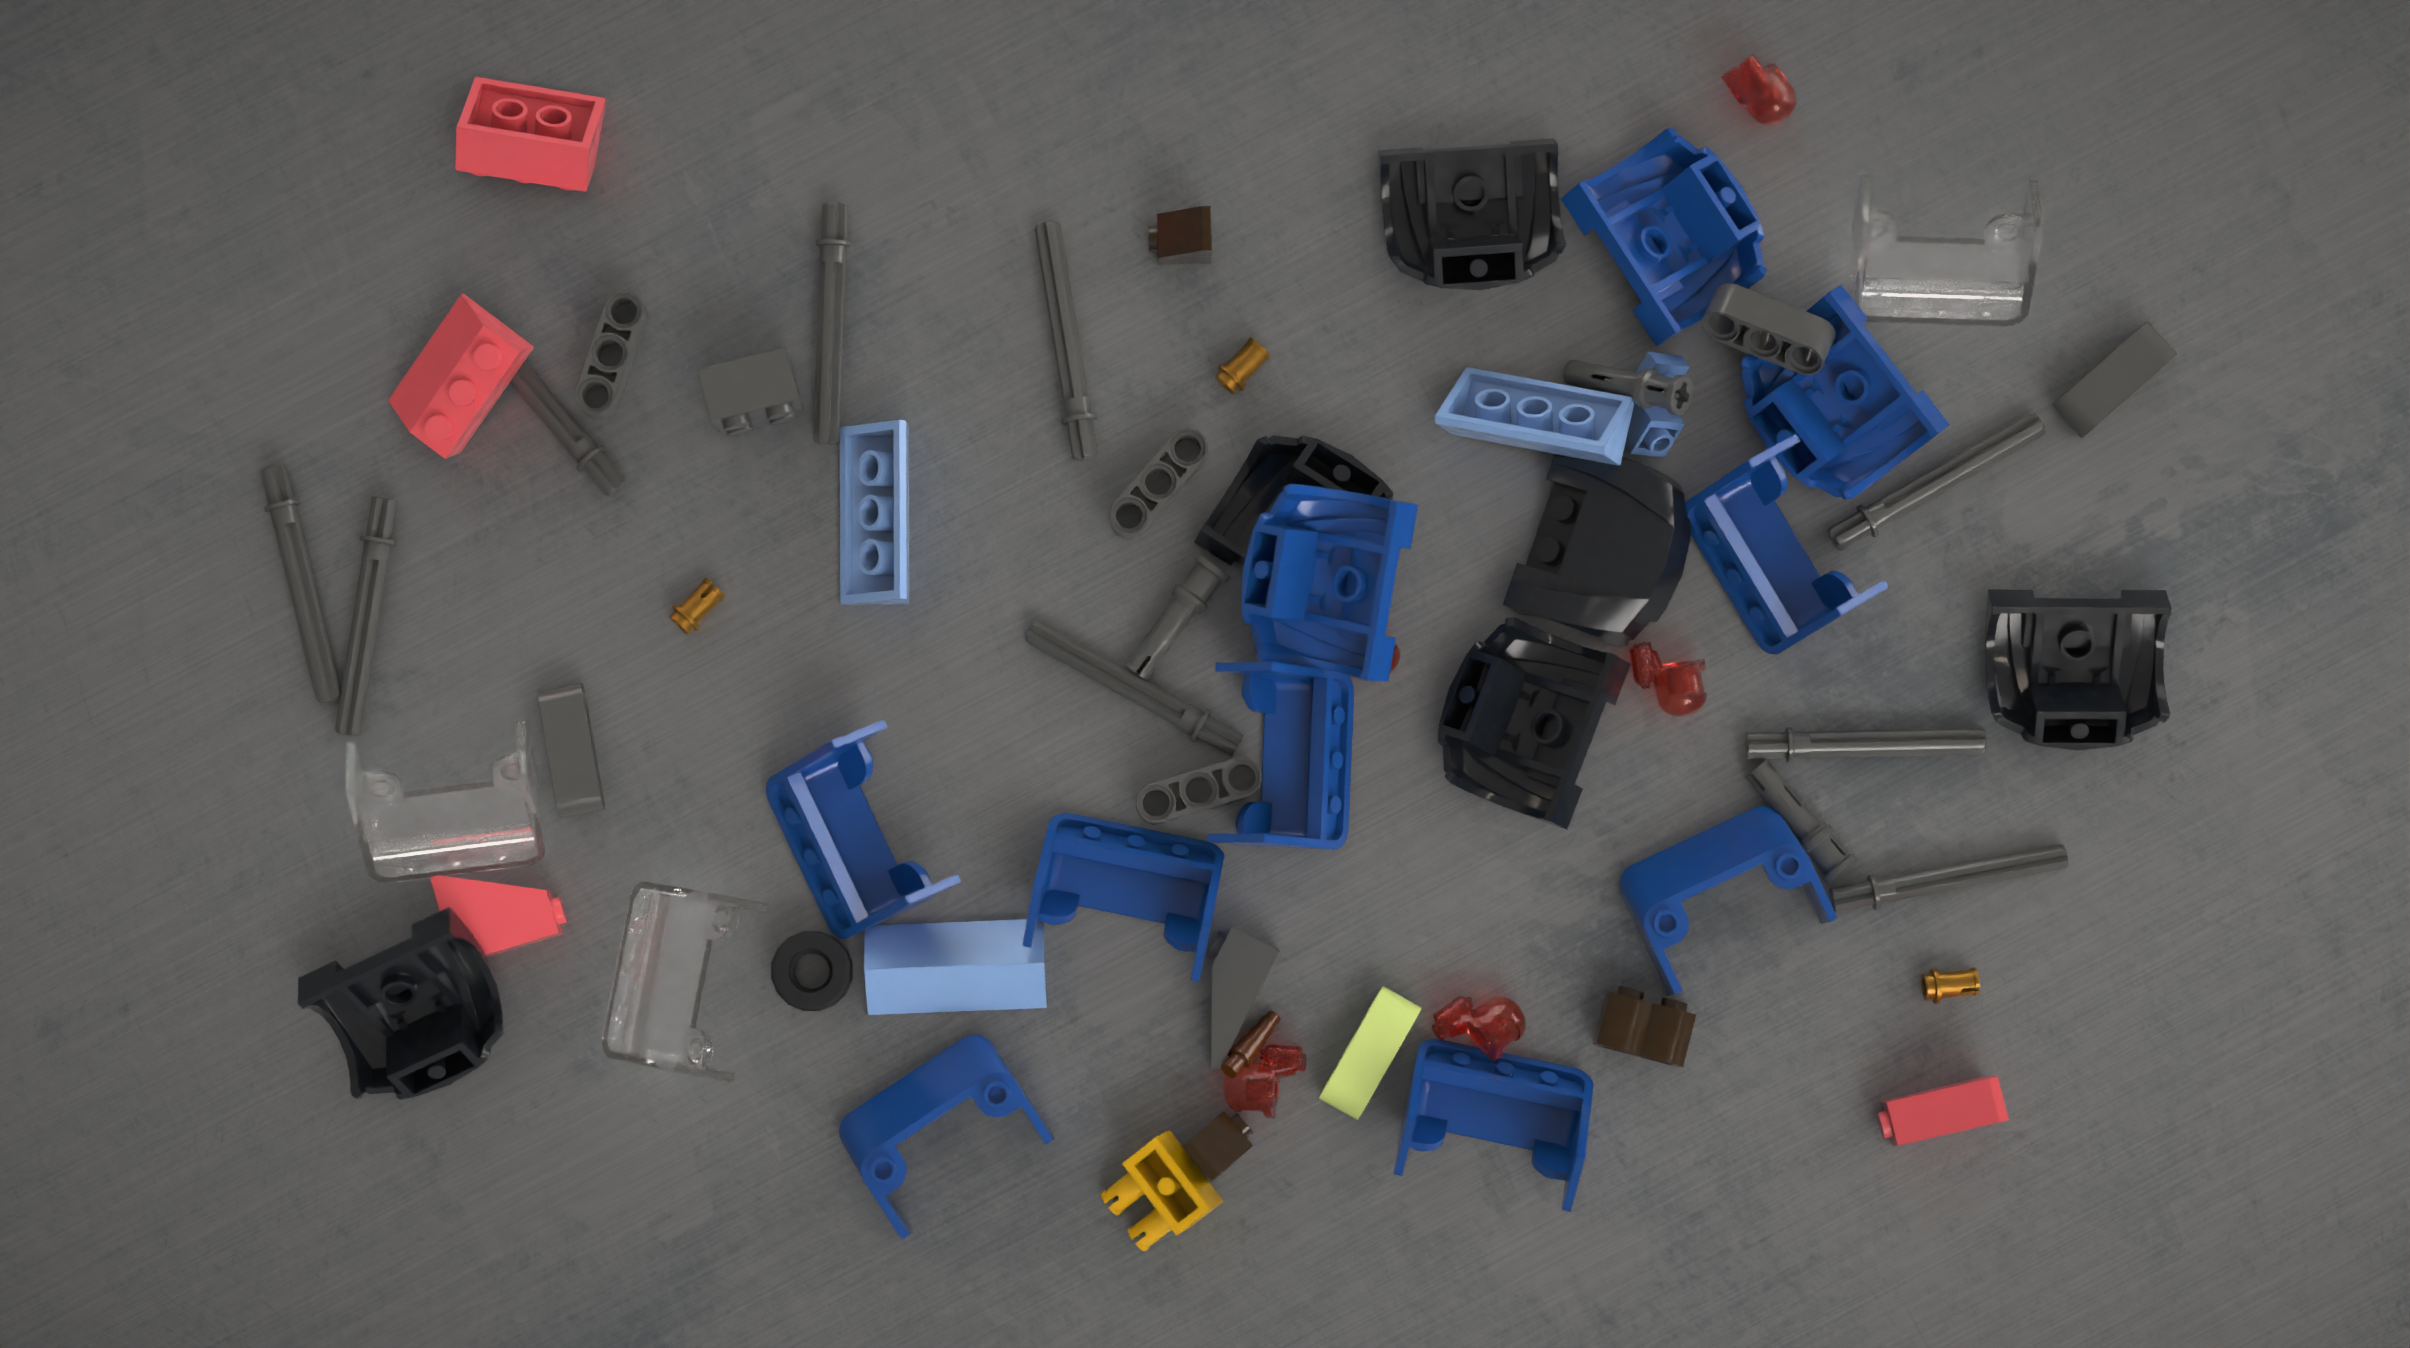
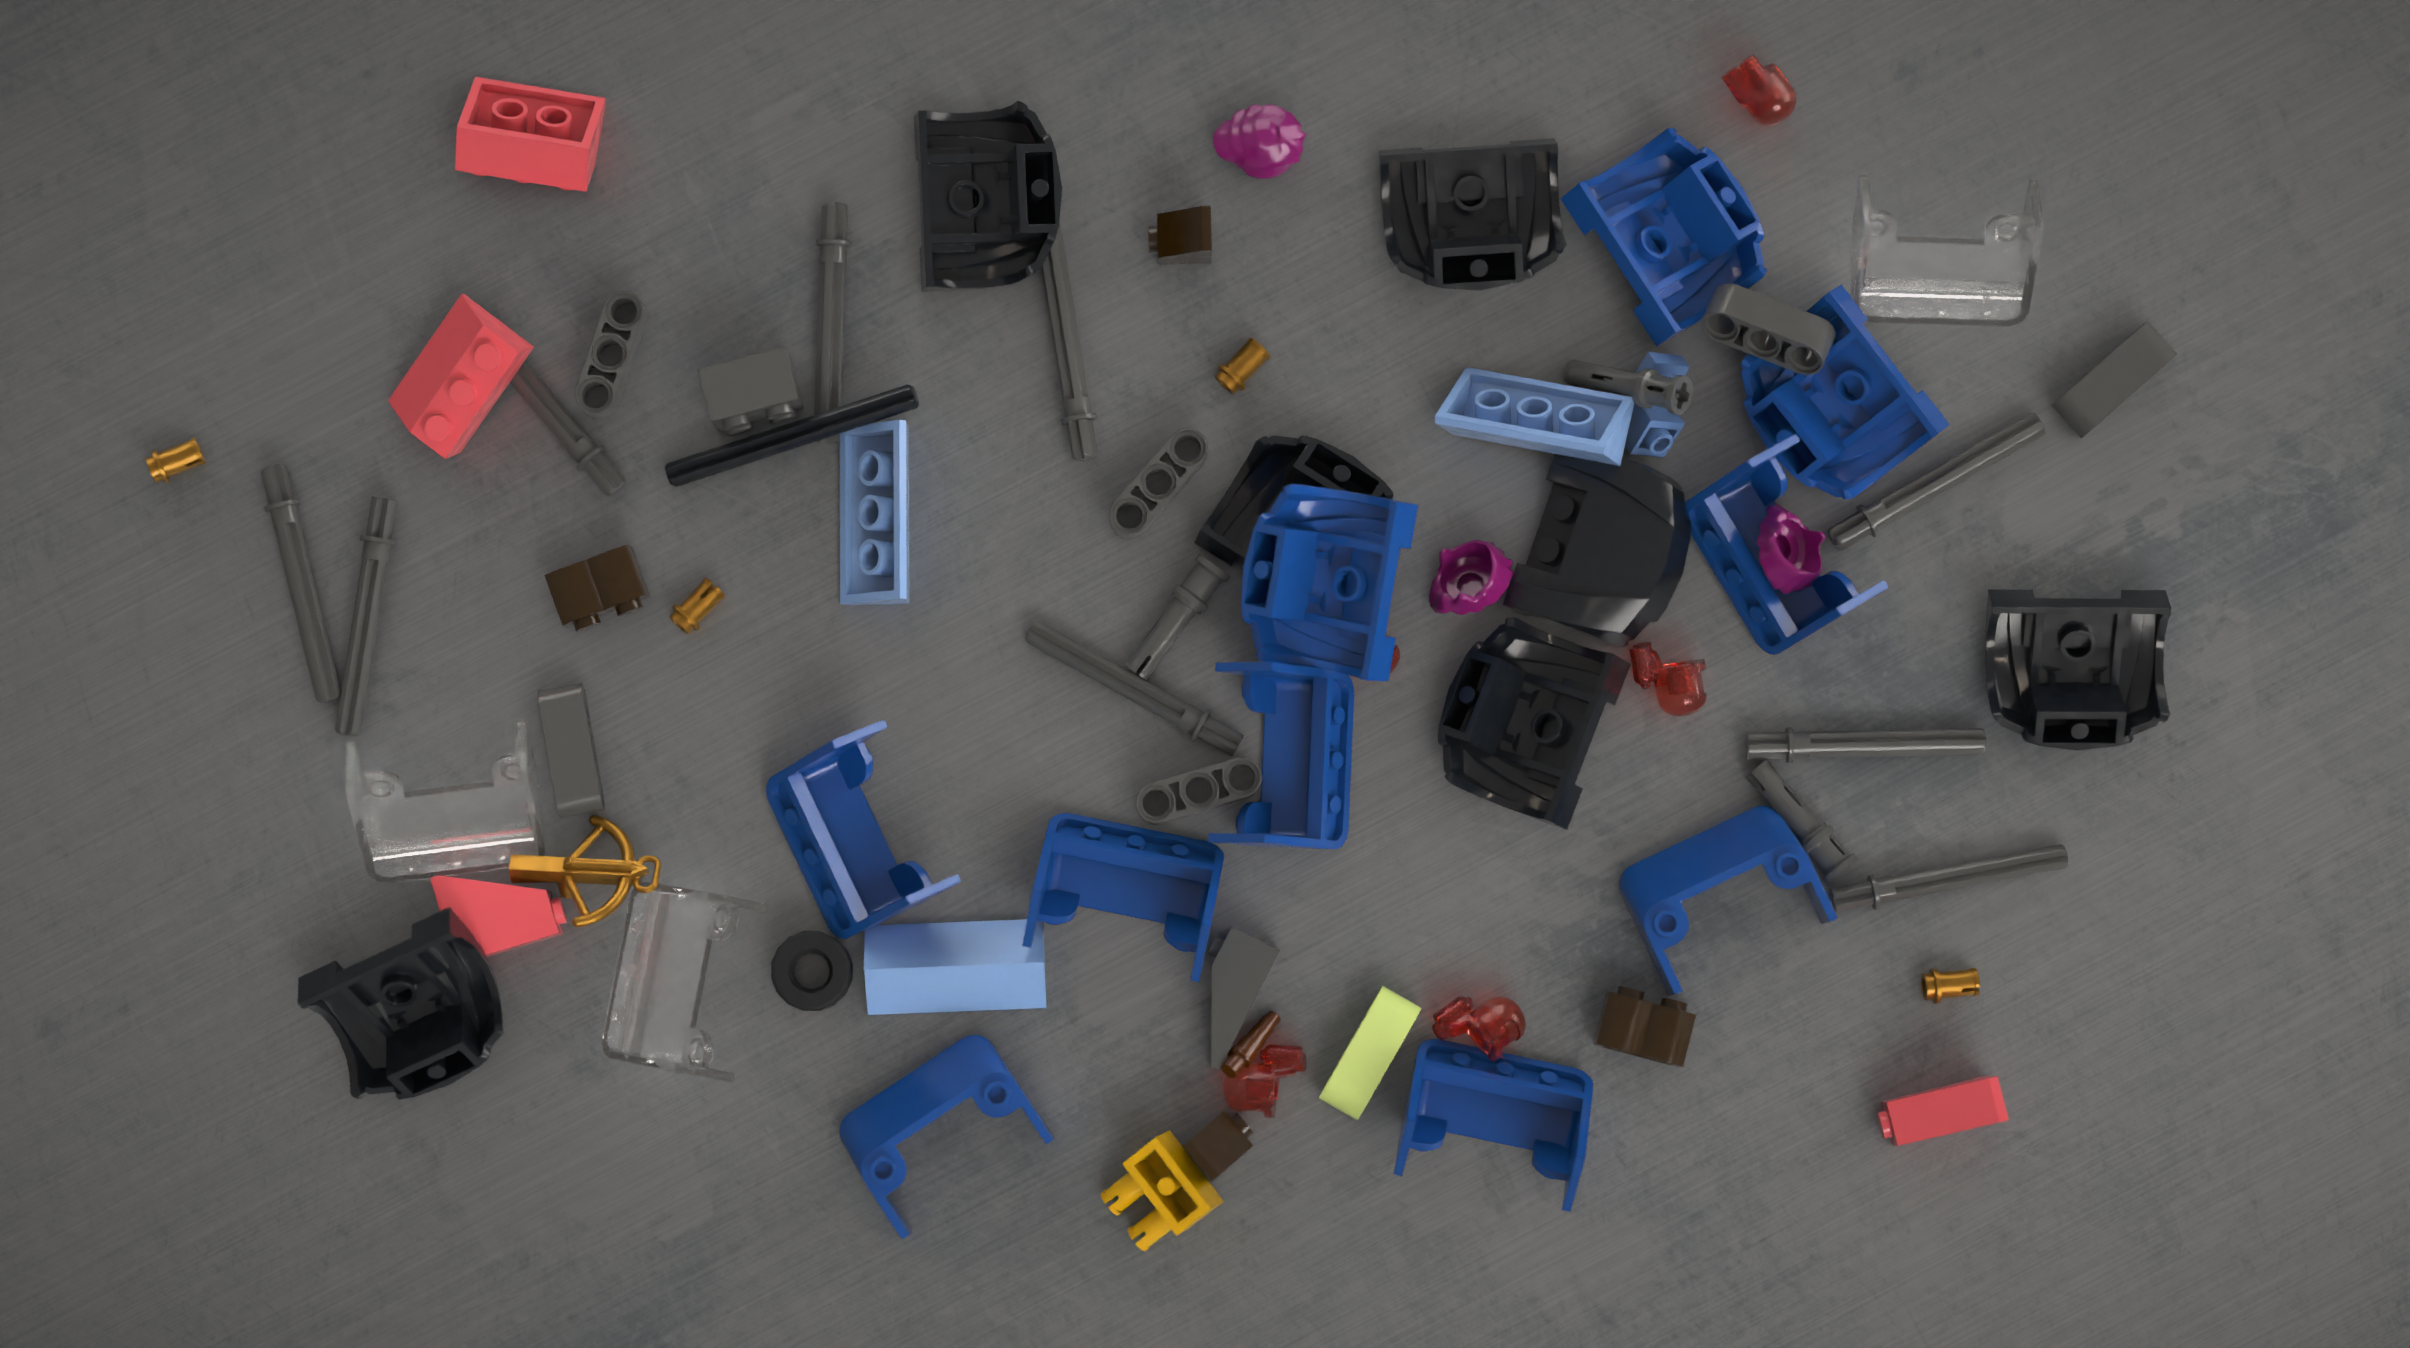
none -> pearl gold pin [145,437,206,484]
none -> pearl gold piece [509,815,661,928]
none -> dark brown brick [544,545,650,632]
none -> black axle [665,384,919,487]
none -> black piece [914,101,1062,292]
none -> magenta hair [1213,104,1307,179]
none -> magenta hair [1429,539,1514,615]
none -> magenta hair [1757,504,1826,594]

